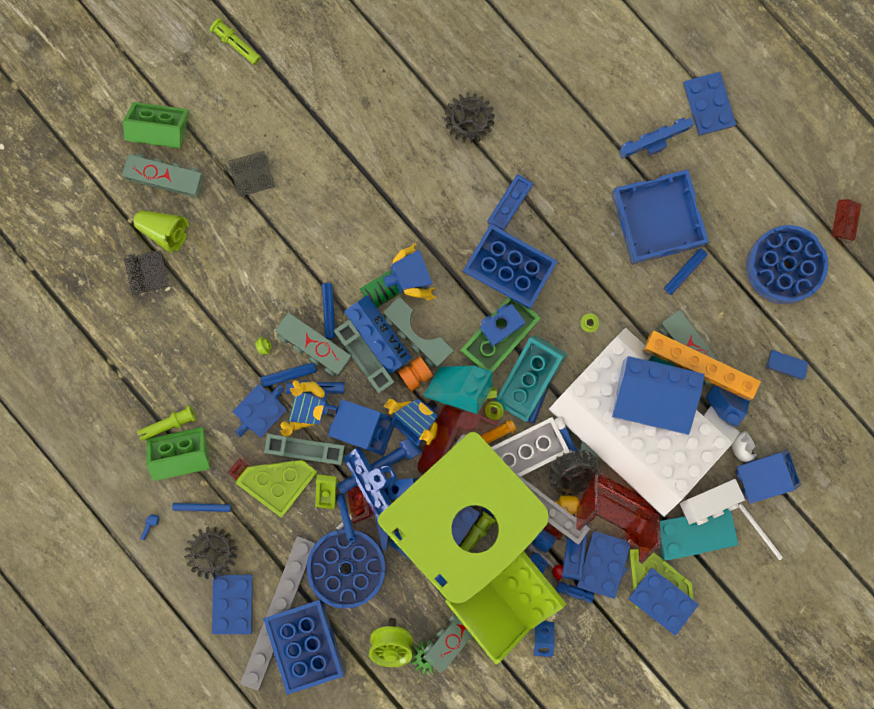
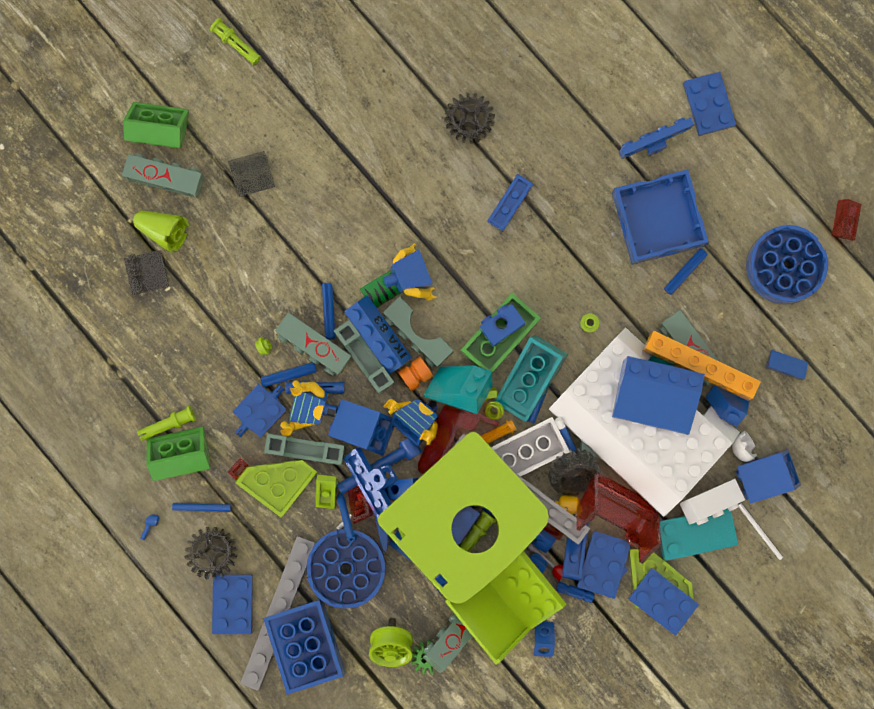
blue slope [463,224,557,309] -> none

